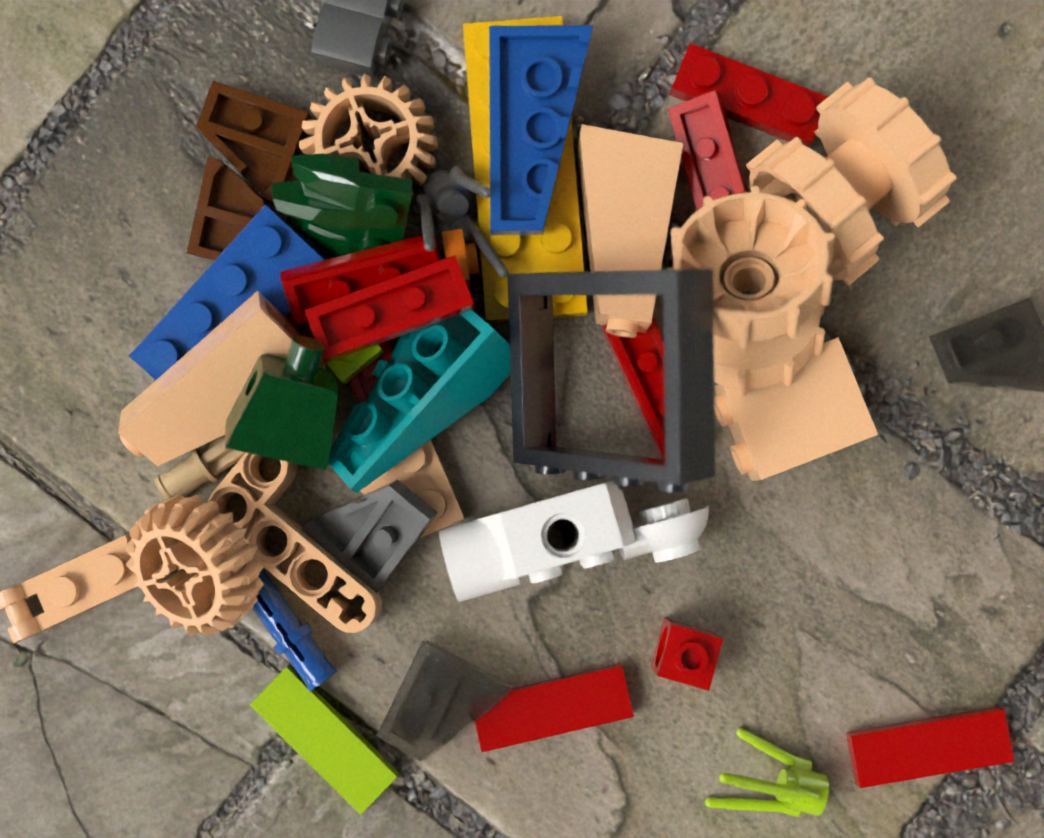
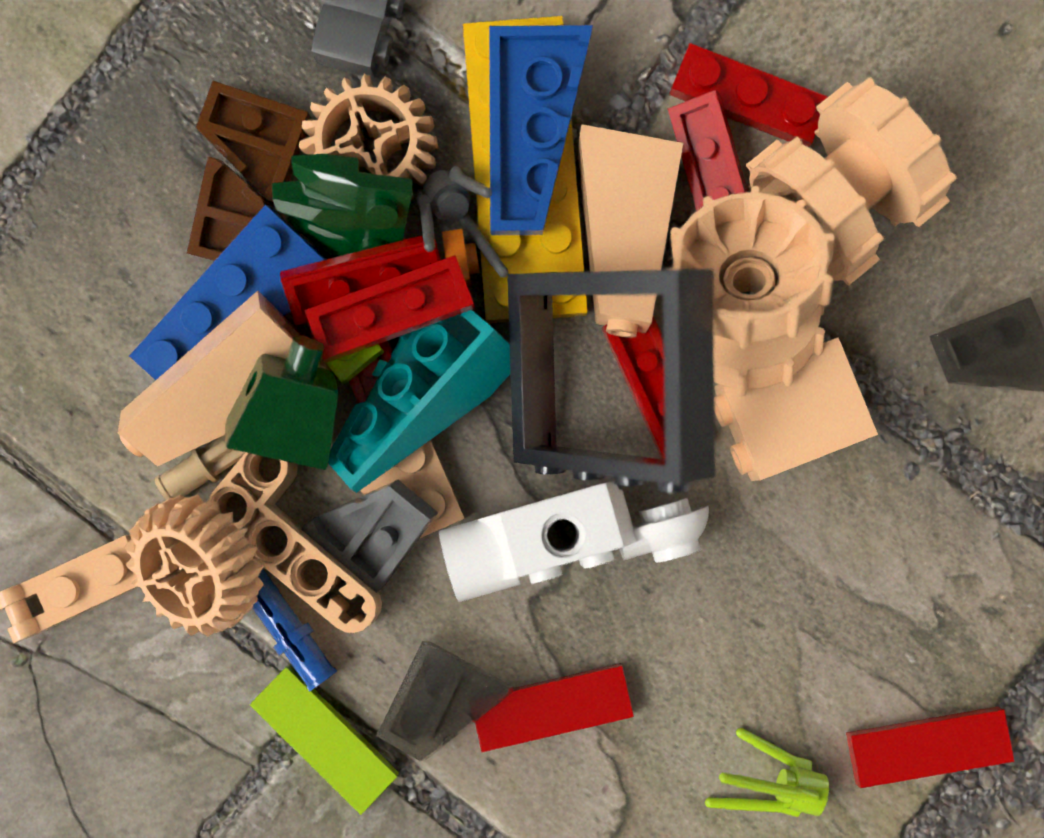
red brick [651,618,723,691] -> none

